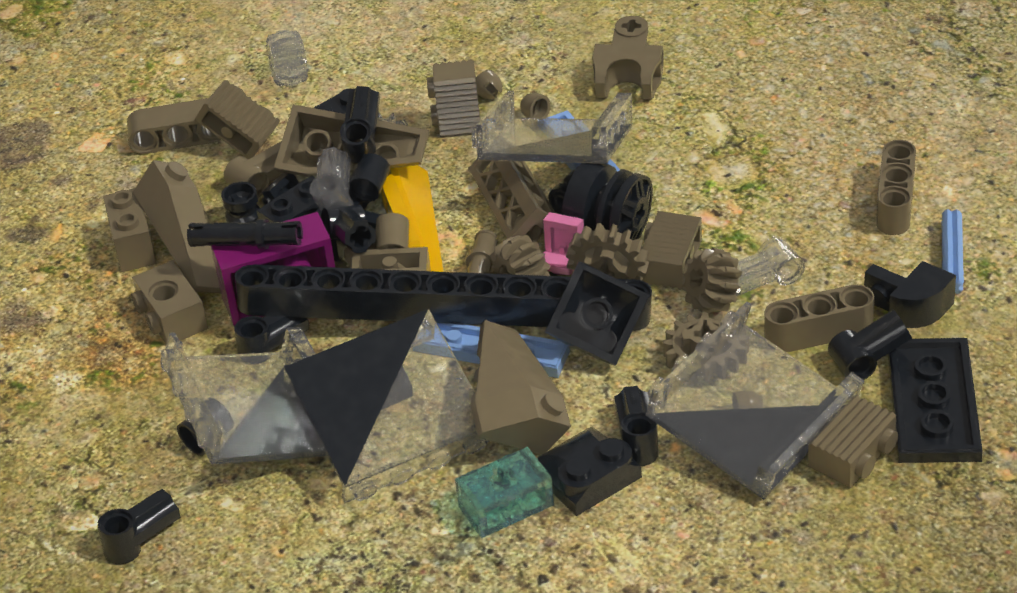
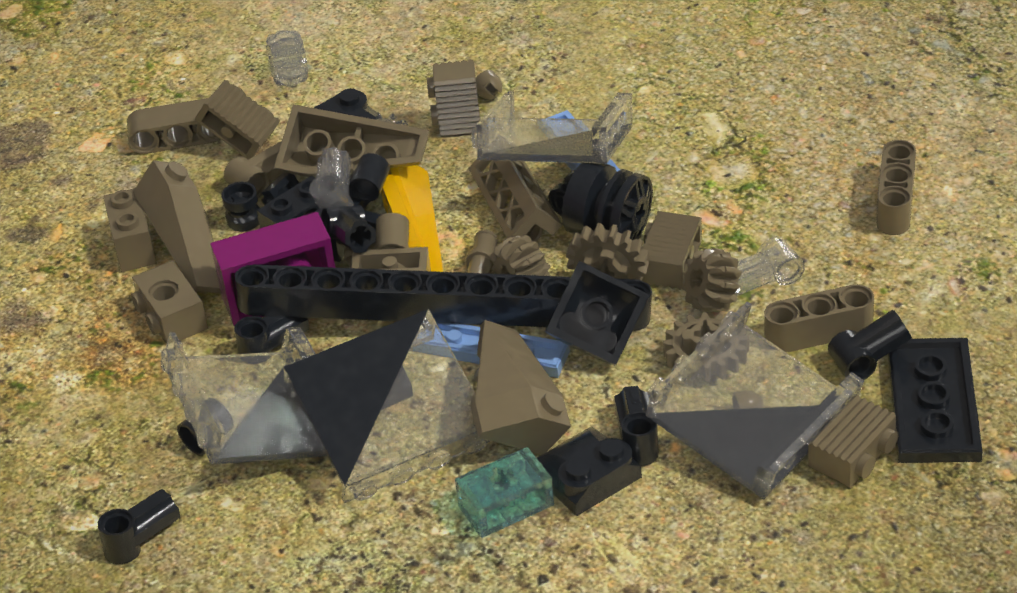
black pin [187,219,303,249] -> none
black piece [340,86,380,163] -> none
dark tan hinge [520,93,550,122] -> none
bright pink bracket [543,212,584,275] -> none
dark tan piece [592,16,664,99] -> none
black brick [864,261,956,328] -> none
light blue axle [941,209,964,294] -> none

